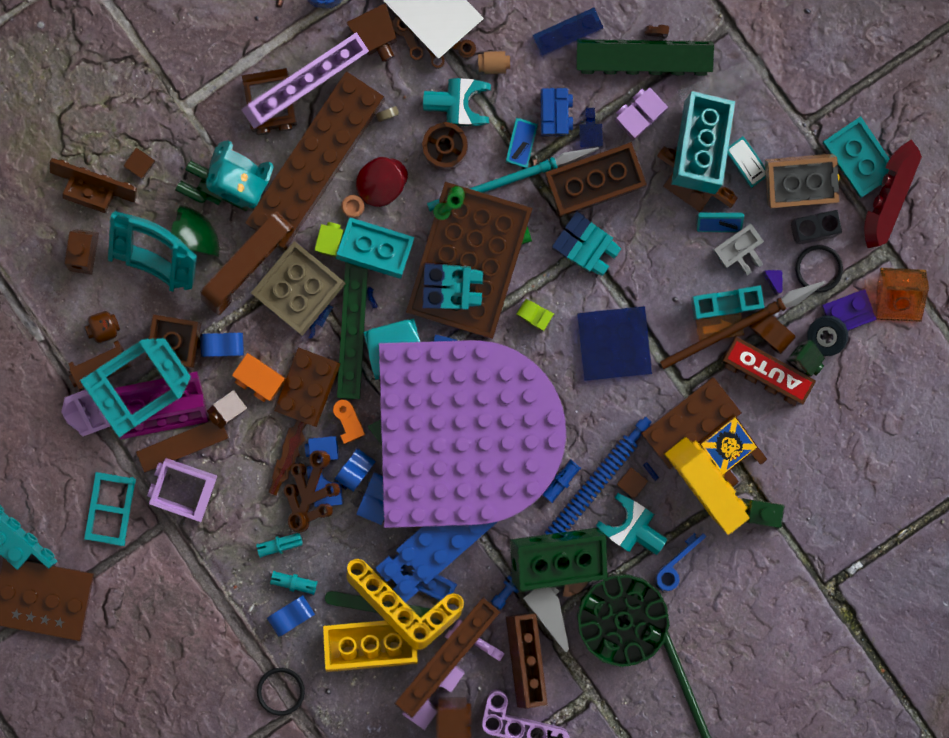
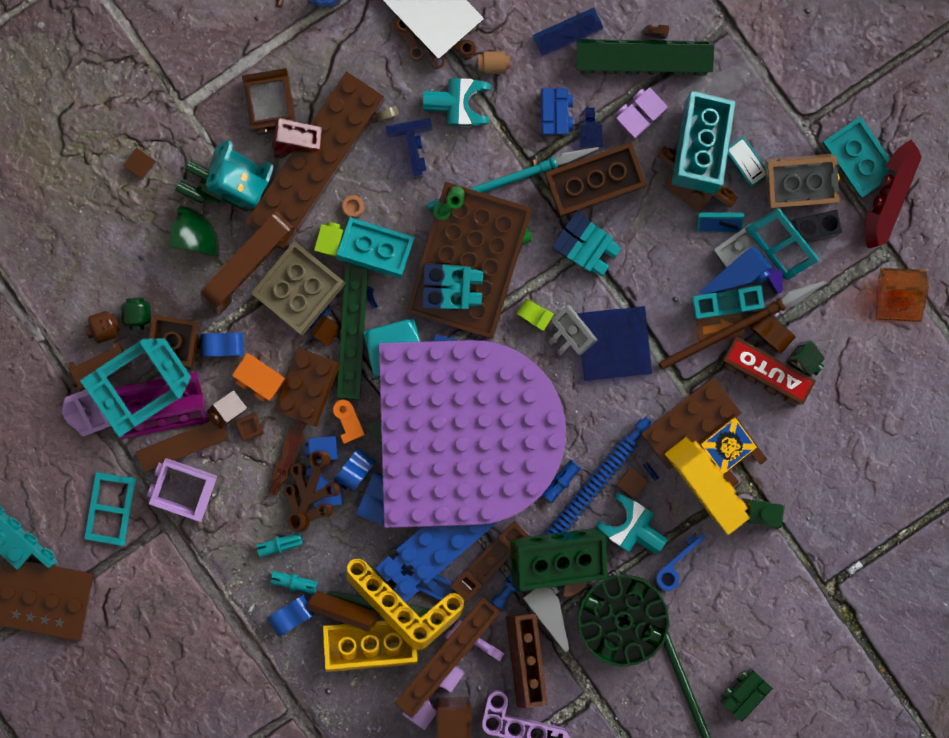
reddish brown bracket [50,158,137,213] -> none
reddish brown torso [65,229,99,275] -> none
teal wedge [108,211,197,292] -> none
lavender brick [241,32,369,129] -> none
black tyre [257,668,305,716] -> none
reddish brown torso [347,3,397,62] -> none
dark red piece [356,157,408,207] -> none
reddish brown brick [422,122,468,170] -> none
slope [505,118,538,168] -> none
black tyre [795,245,843,293] -> none
black bush [807,316,848,356] -> none
dark purple plate [821,289,877,335] -> none
none -> dark green head [121,297,151,331]
none -> reddish brown tile [234,412,264,442]
none -> bracket [272,118,322,159]
none -> reddish brown tile [307,591,379,632]
none -> reddish brown tile [310,315,341,346]
none -> clear blue bracket [386,118,433,179]
none -> reddish brown slope [451,521,530,602]
none -> light grey hinge [549,305,598,357]
none -> blue slope [700,247,773,295]
none -> dark green brick [720,668,773,722]
none -> teal window [745,208,819,280]

